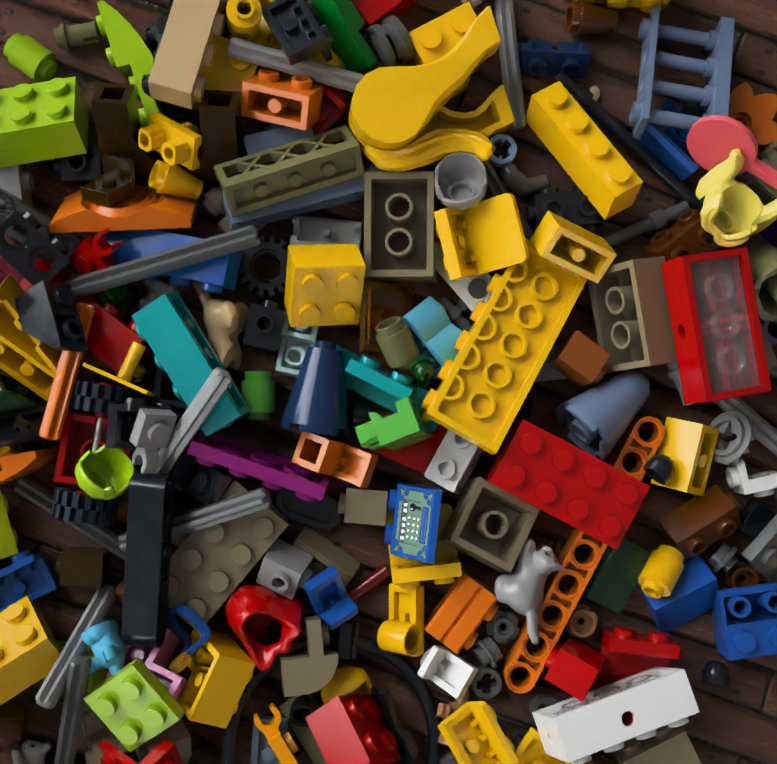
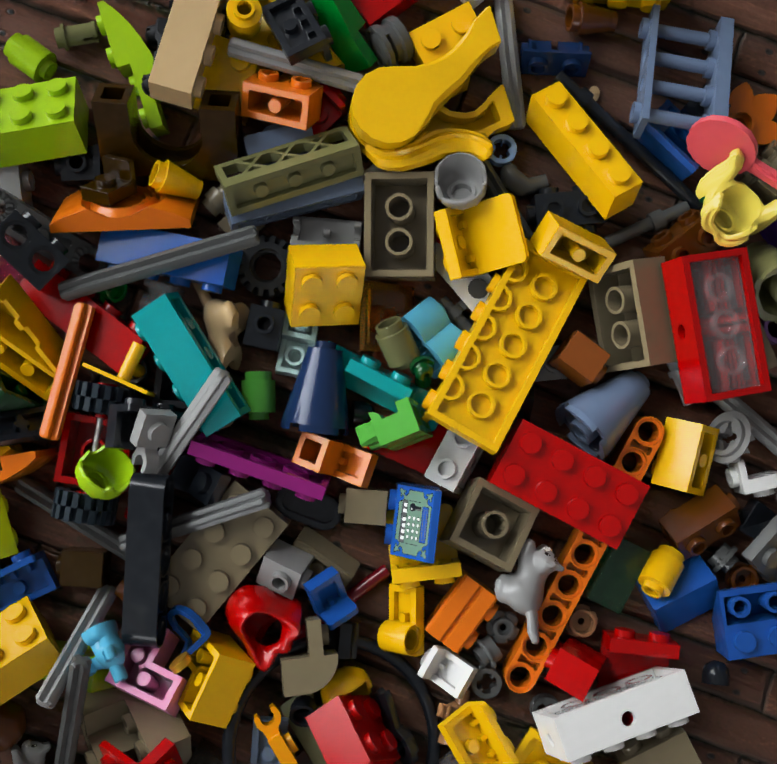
black slope [14,280,88,352] -> none
red plate [68,228,121,275] -> none
lime plate [83,657,185,752] -> none
yellow hips [138,112,202,171] -> none
black hinge [643,454,675,485] -> none

